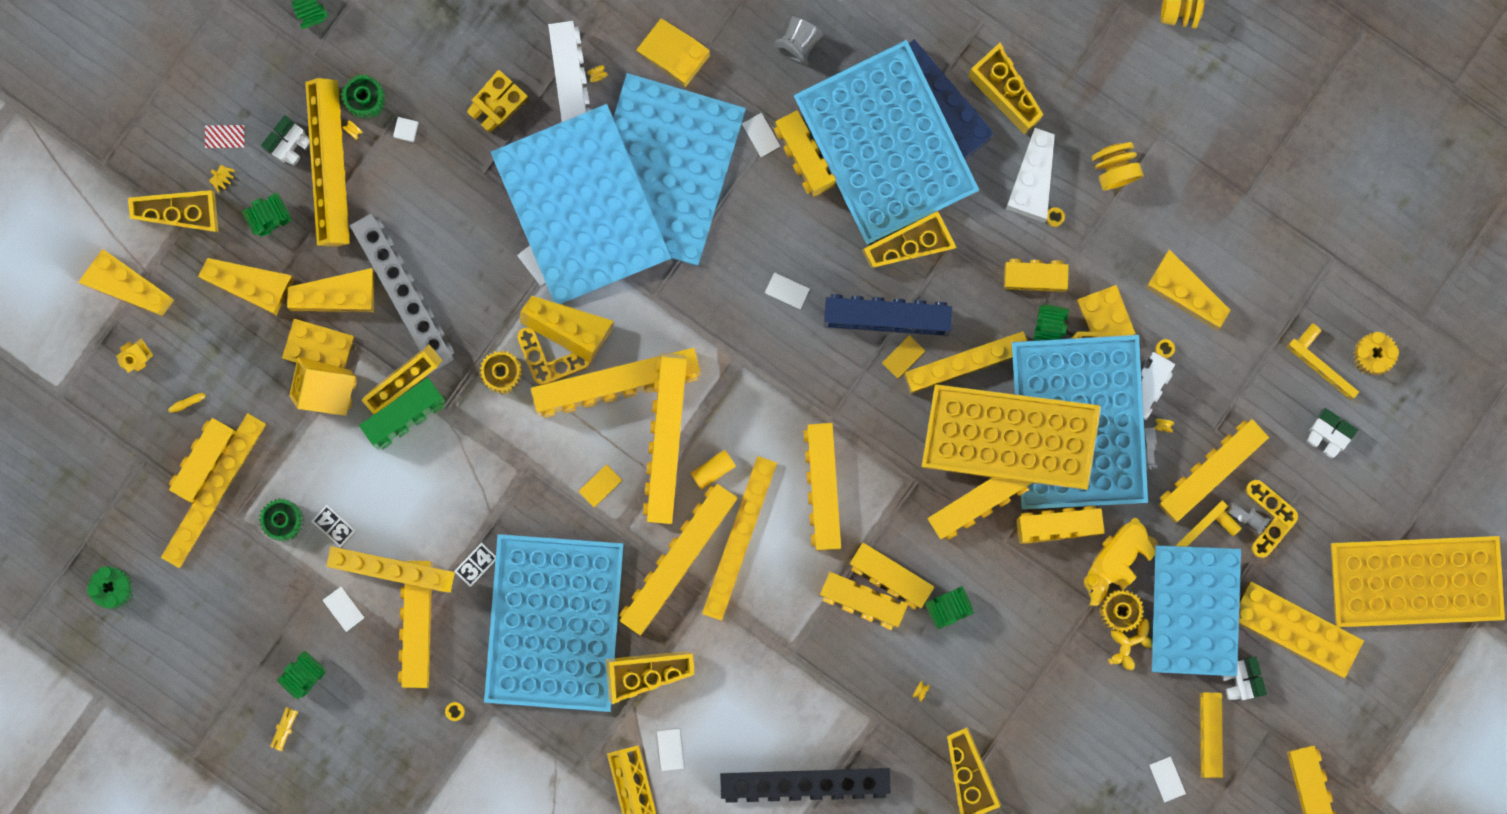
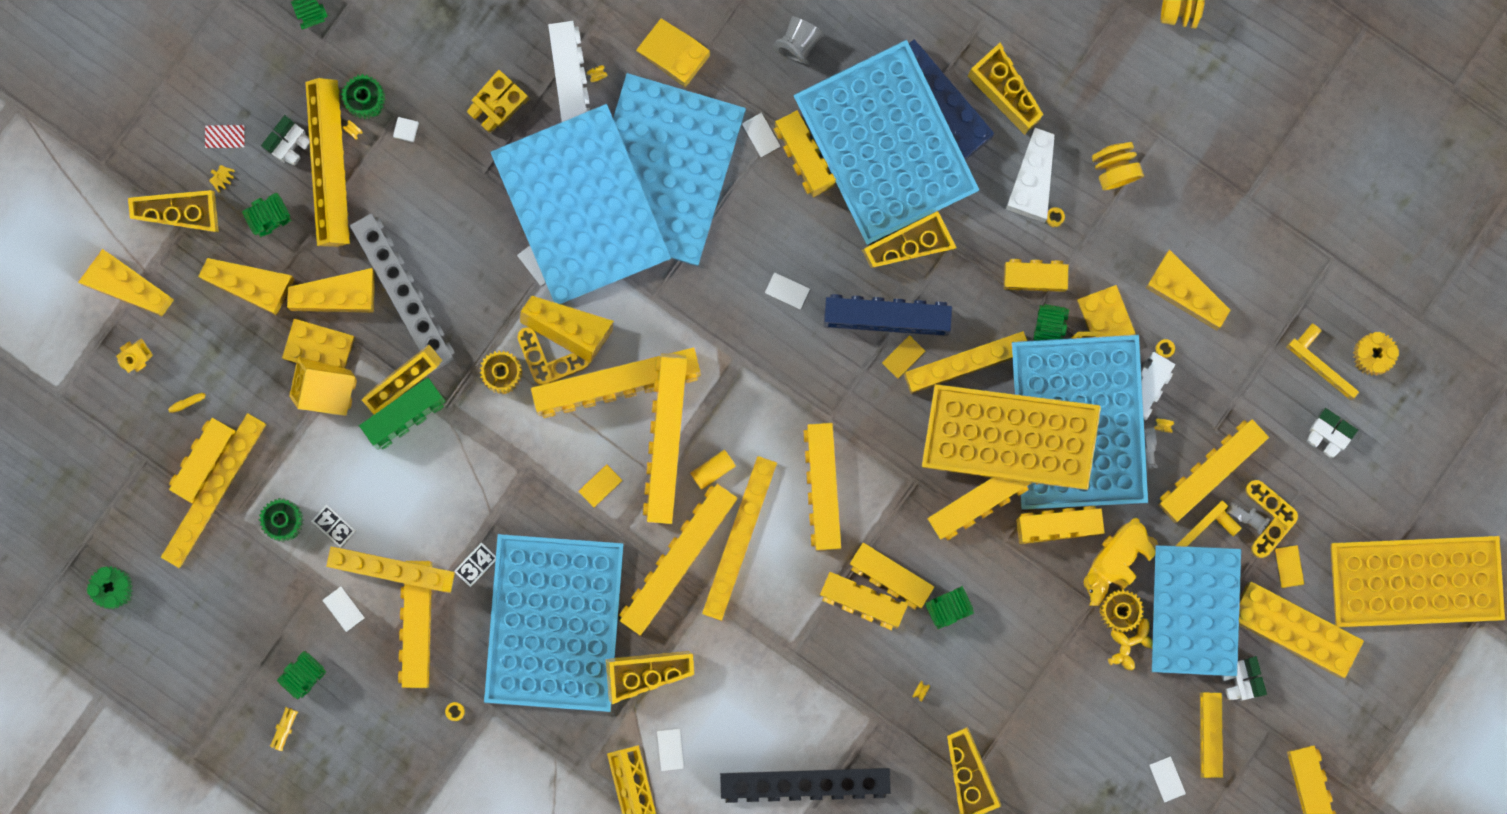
none -> yellow sticker [1275,545,1304,588]

